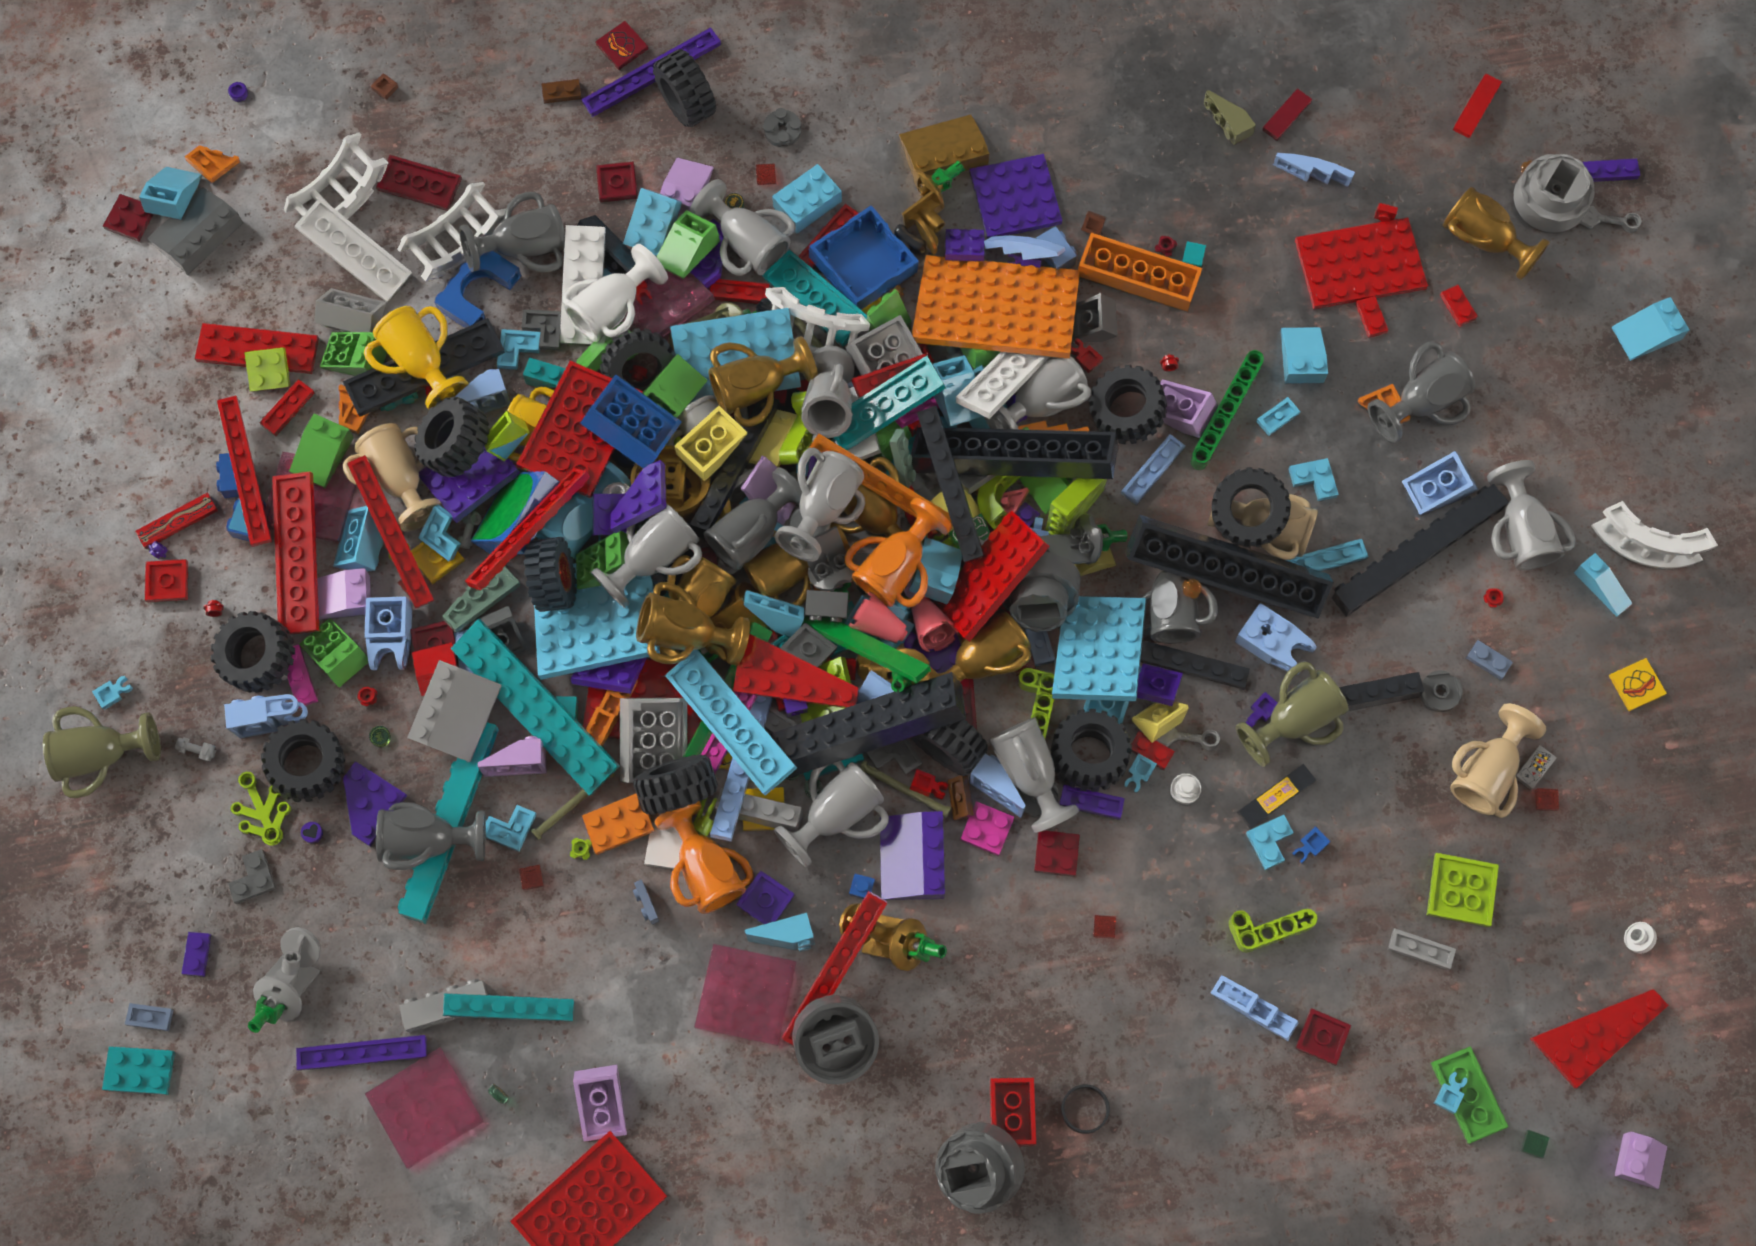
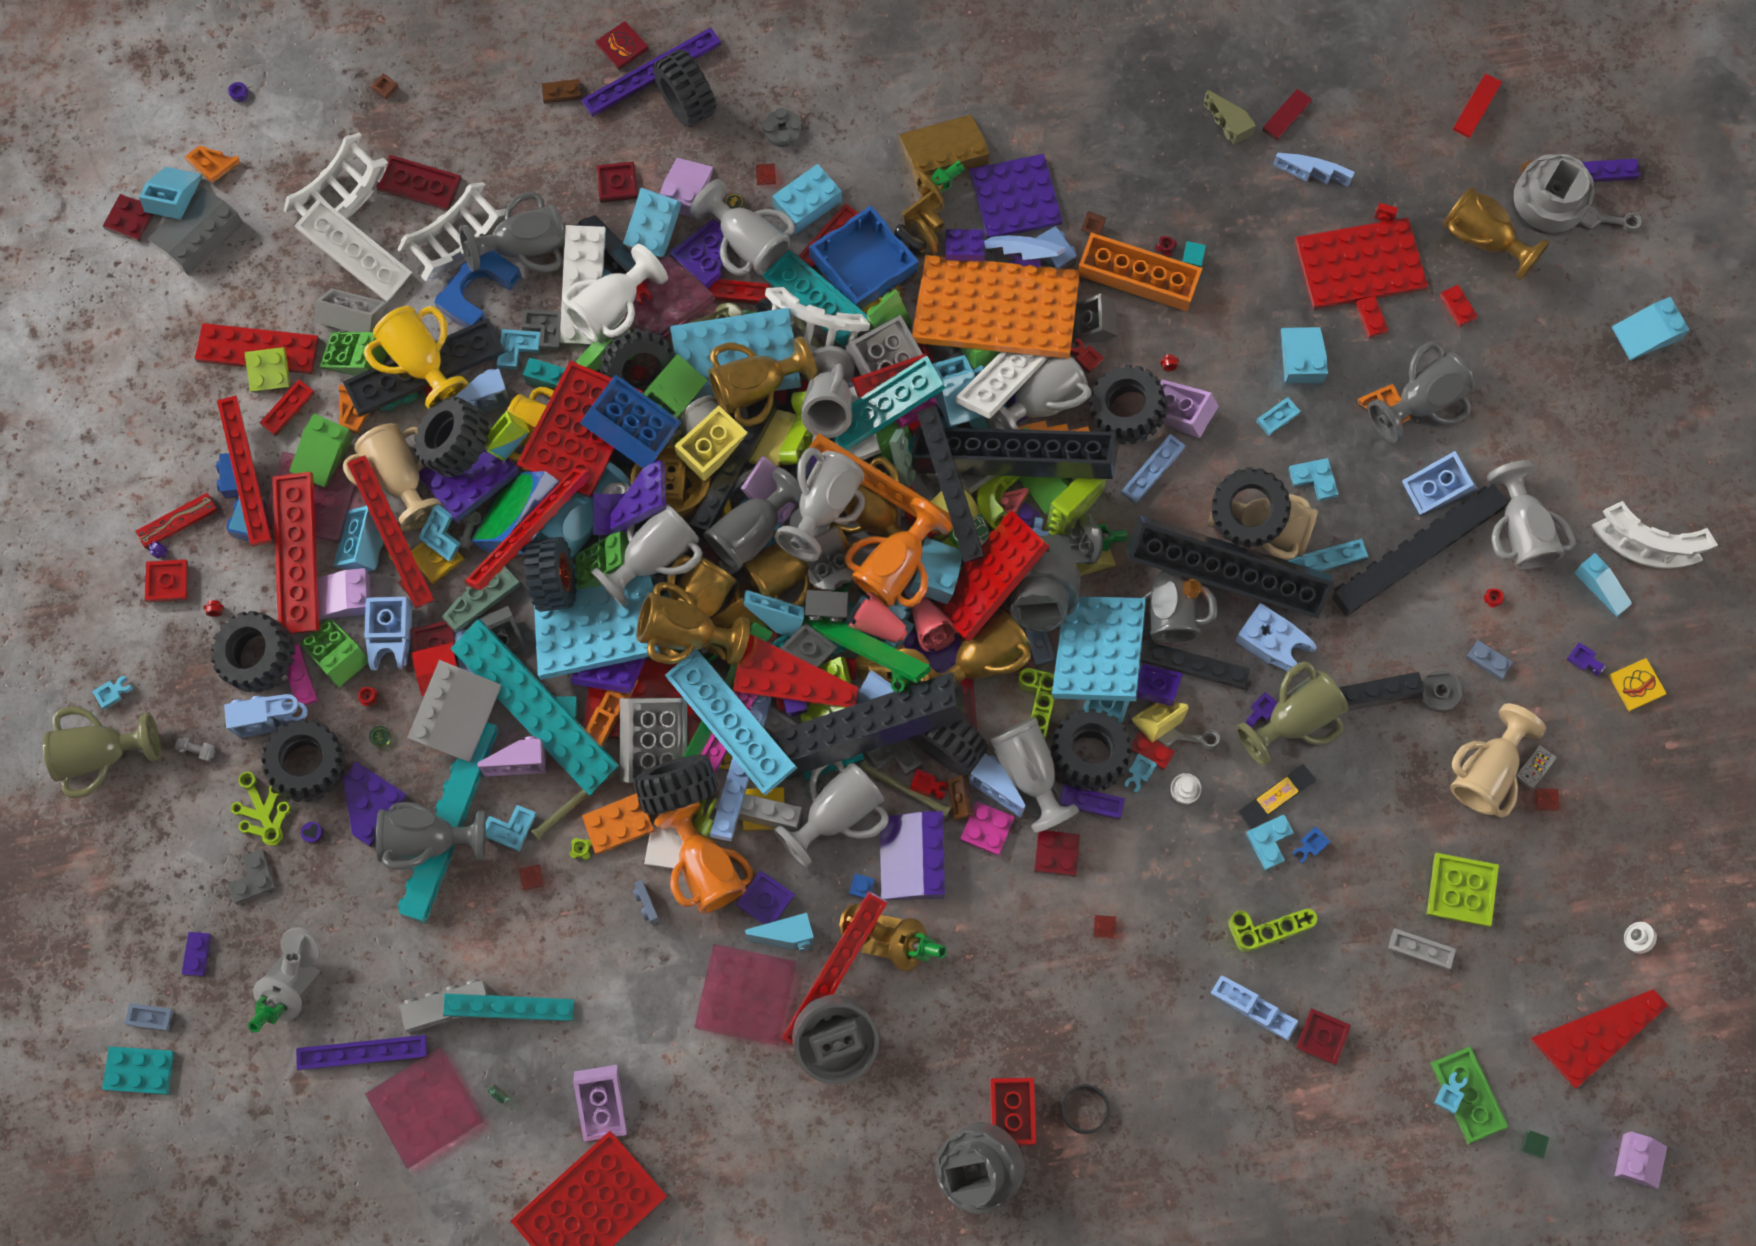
bright green slope [656,210,720,279] -> none
green beam [1190,350,1264,470] -> none
none -> dark purple plate [1566,642,1606,676]

